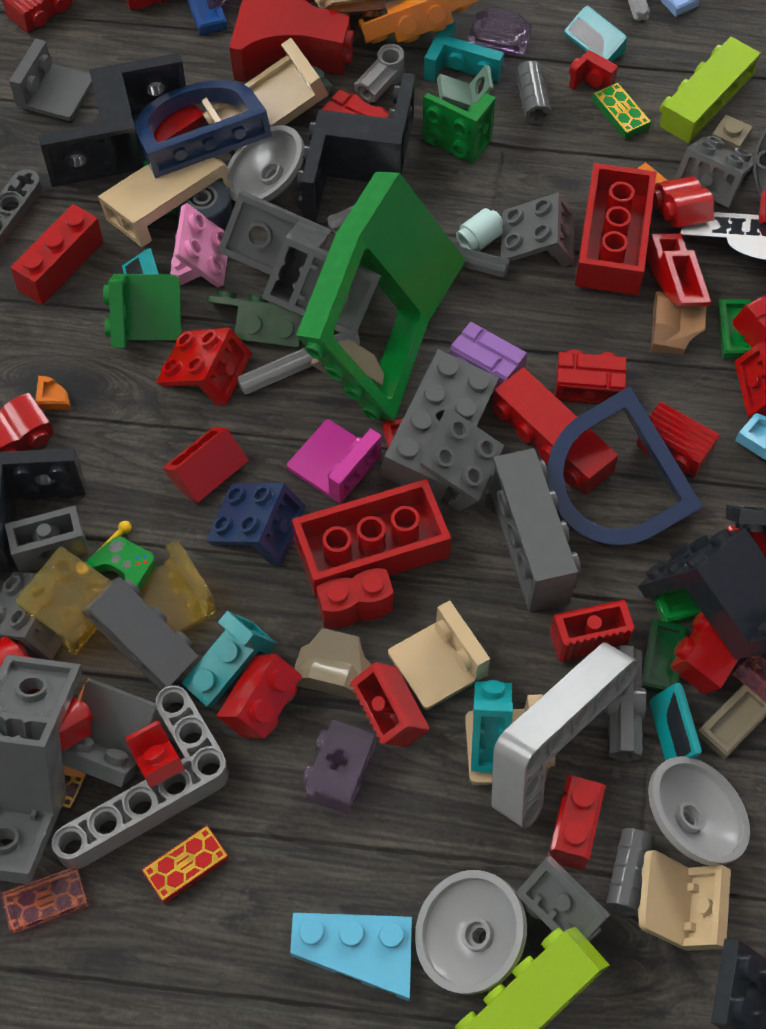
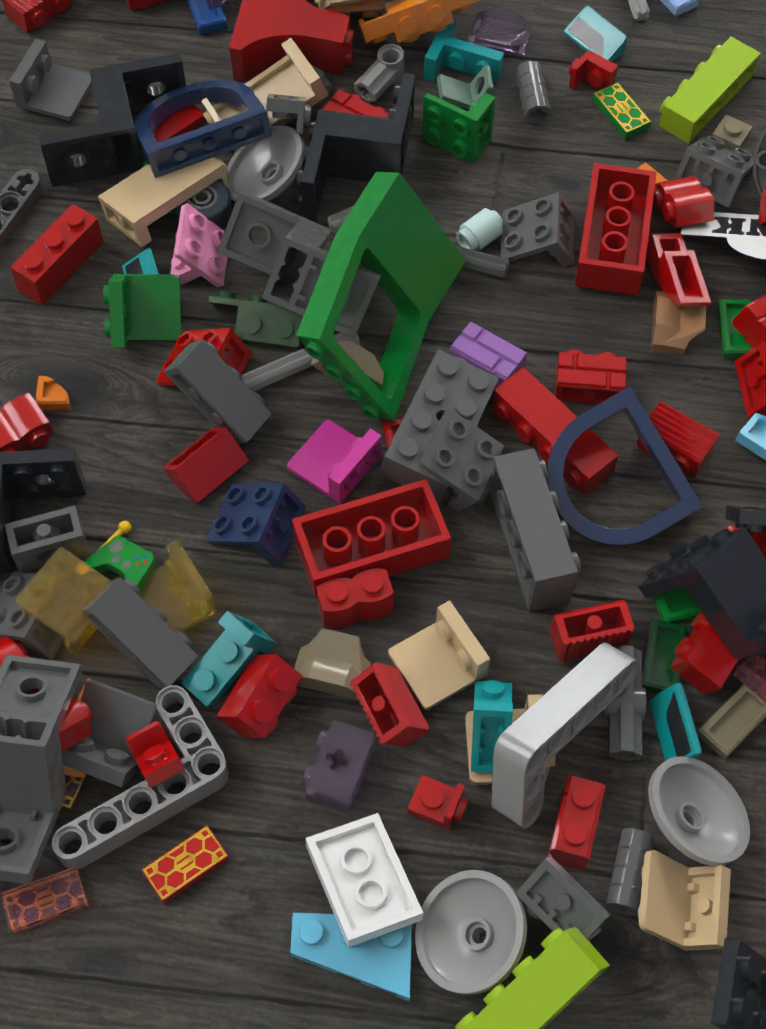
none -> dark grey brick [163,339,272,444]
none -> dark grey bracket [266,94,311,134]
none -> white plate [305,813,423,948]
none -> red bracket [407,775,469,831]

